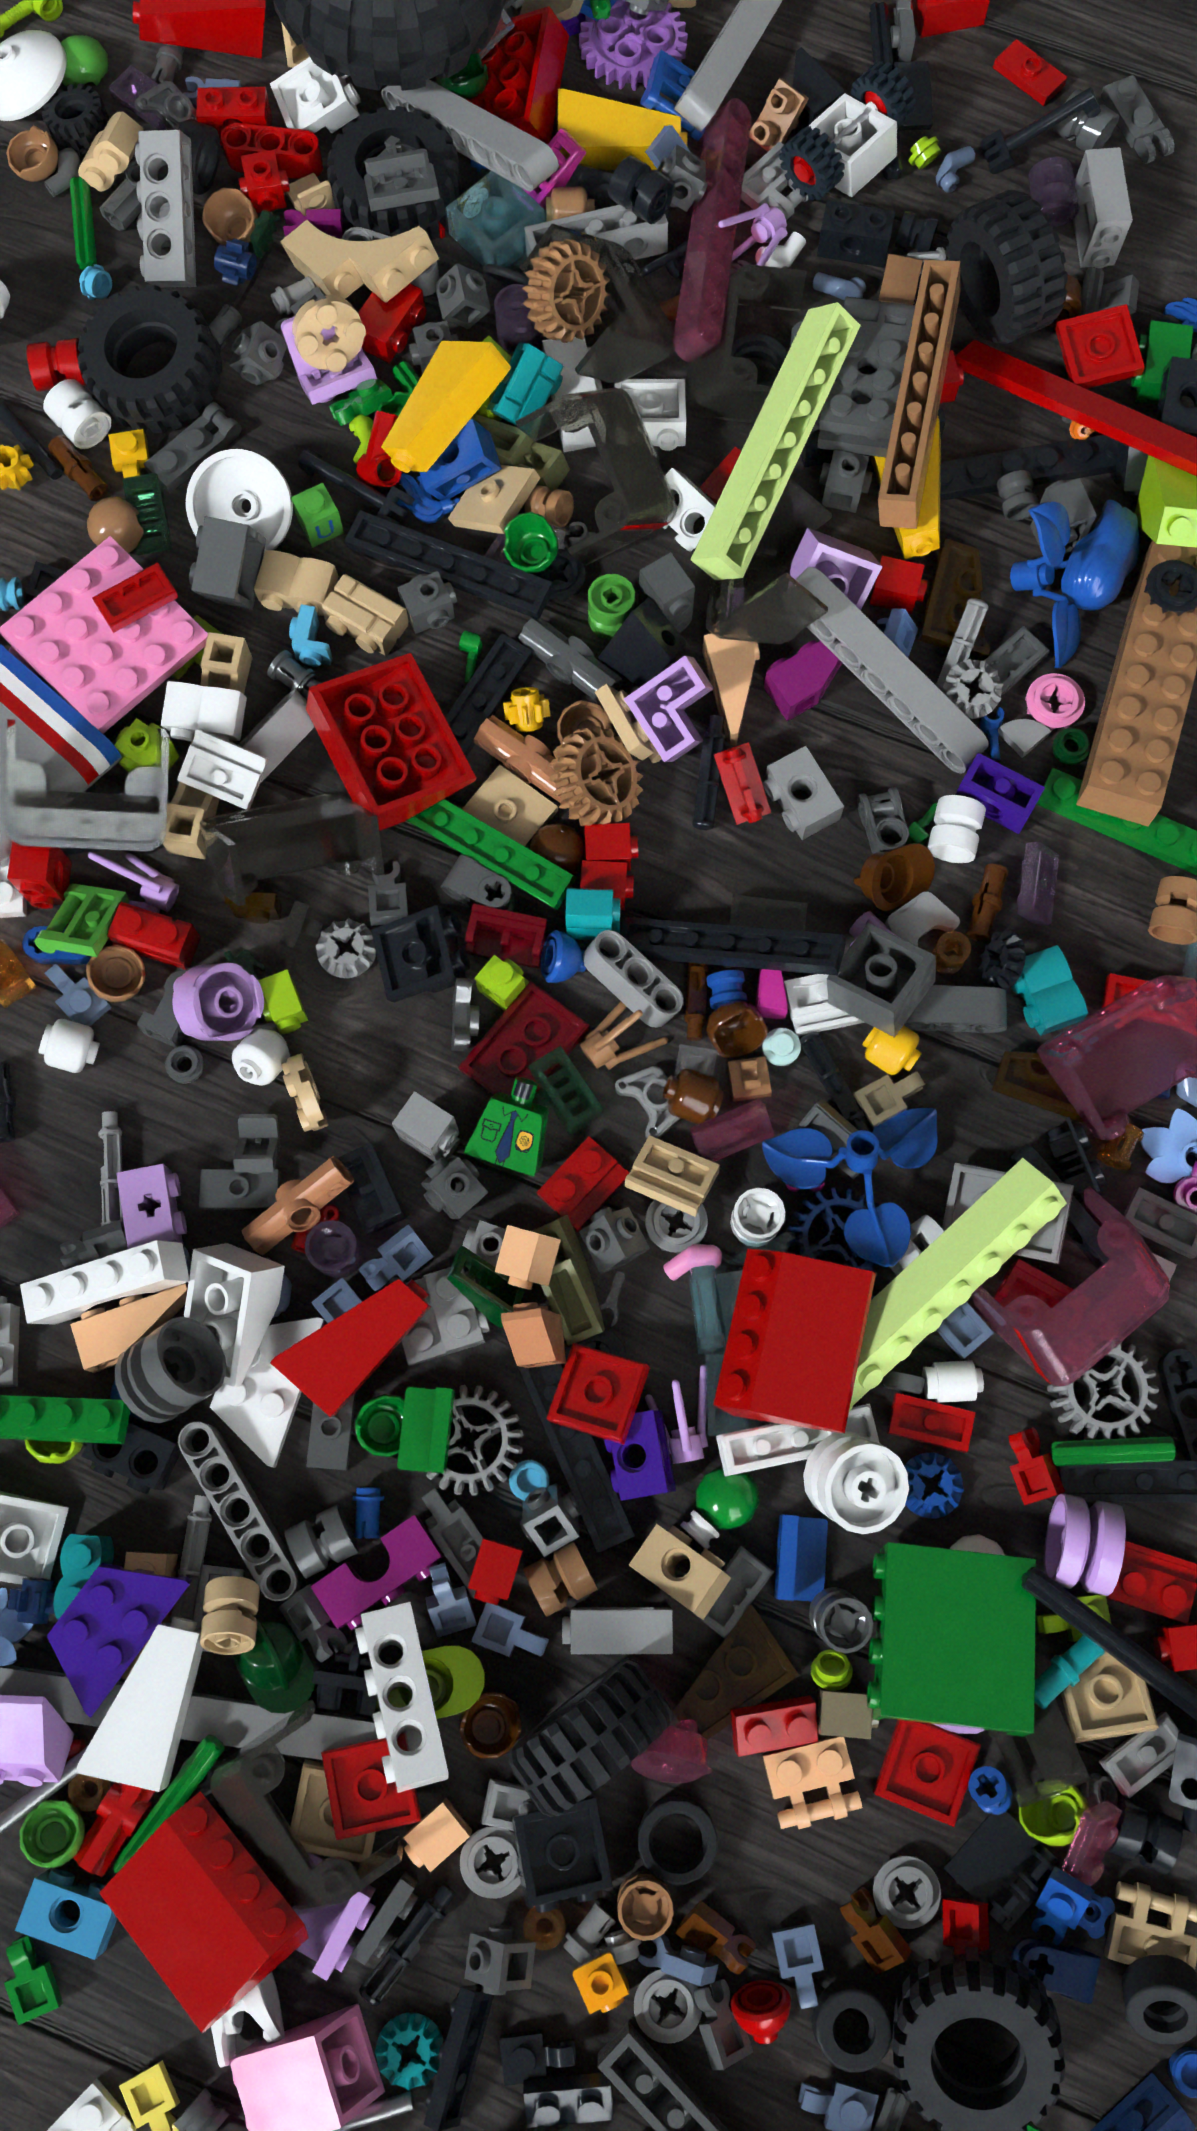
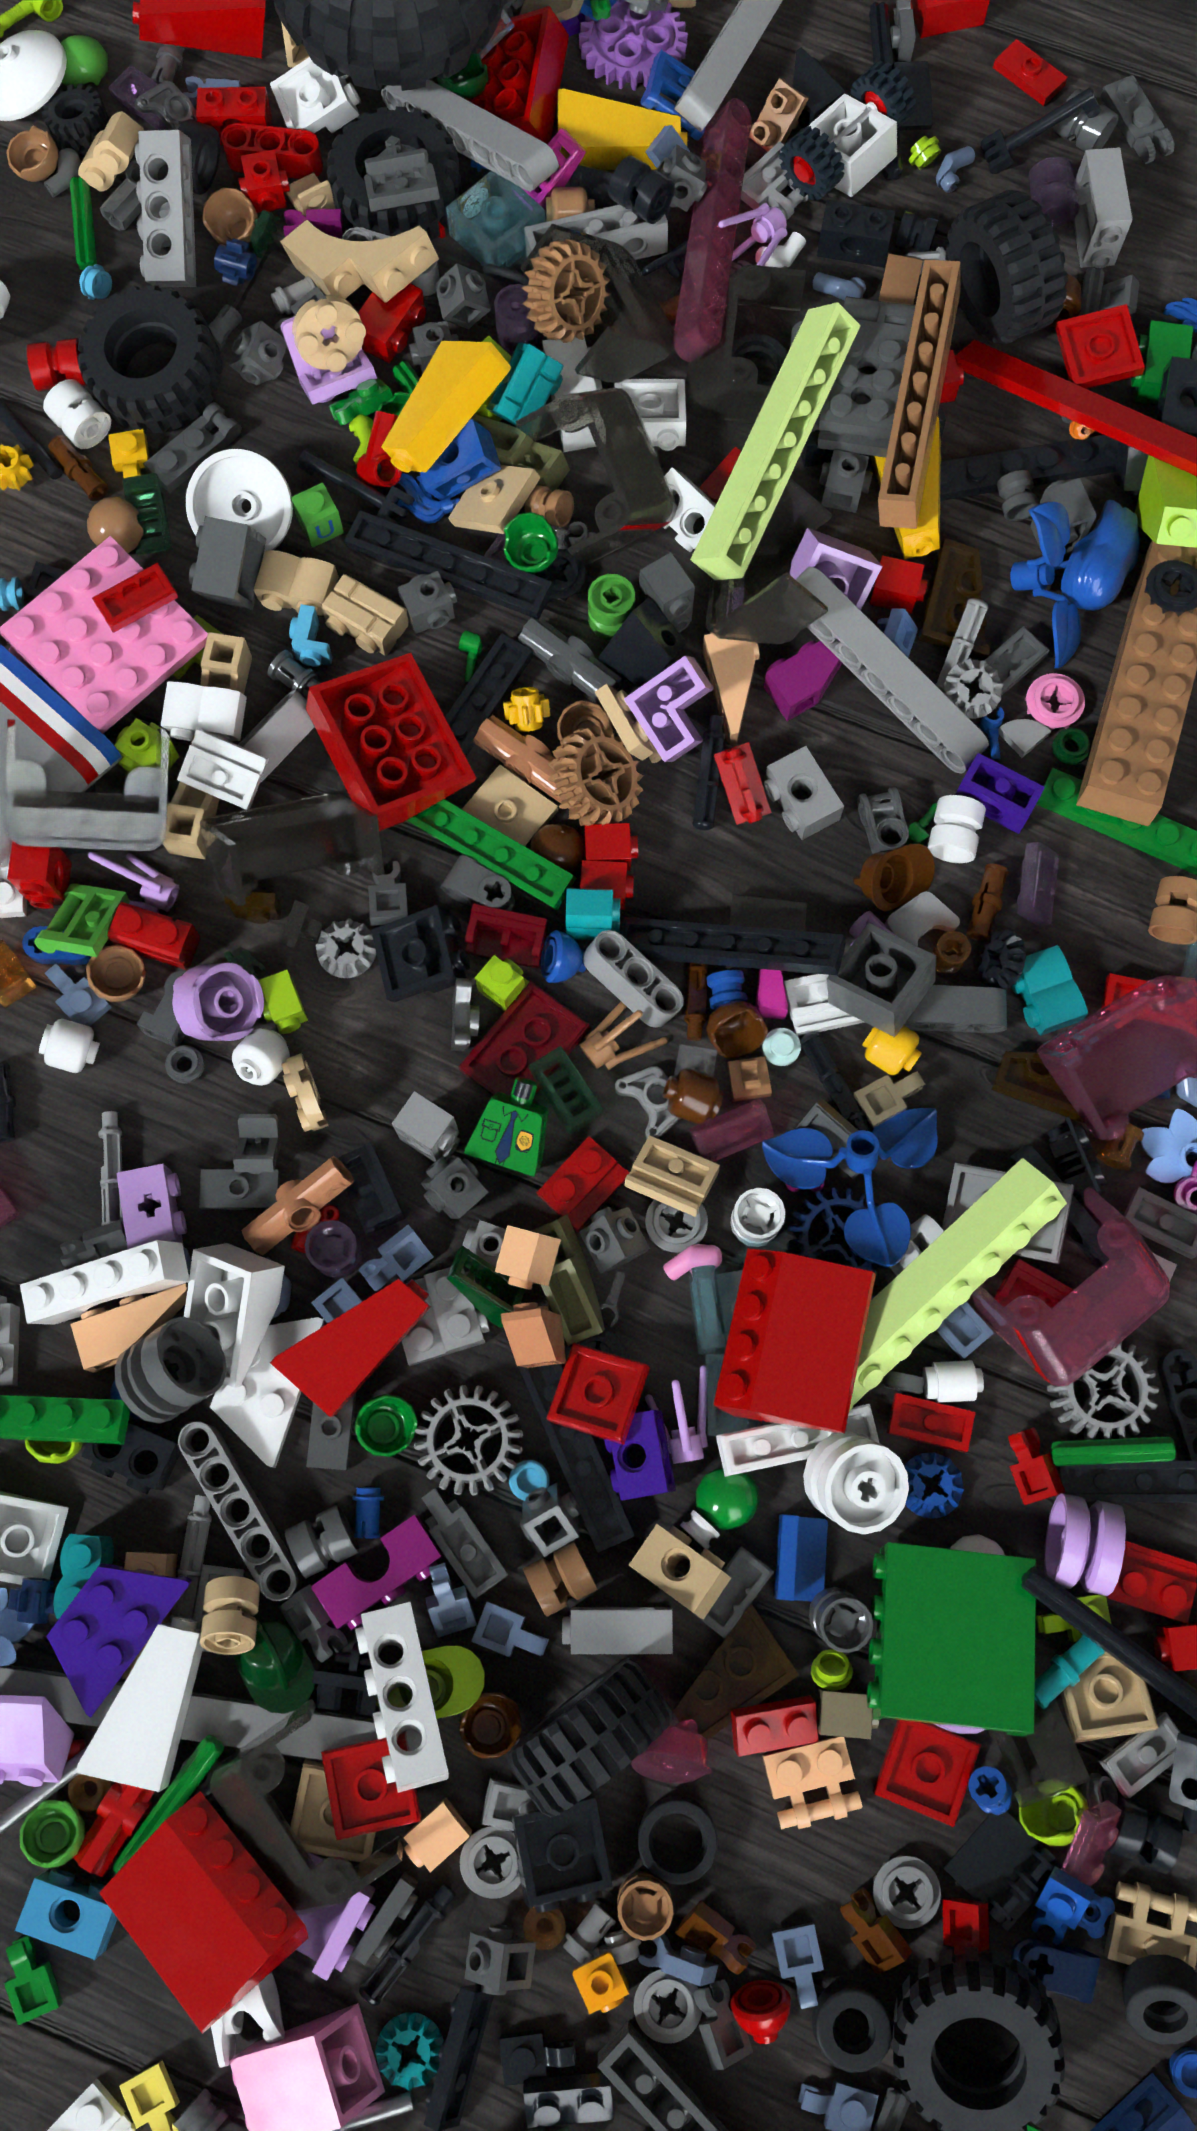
green panel [397,1387,455,1474] -> none
red brick [468,1537,523,1605] -> none

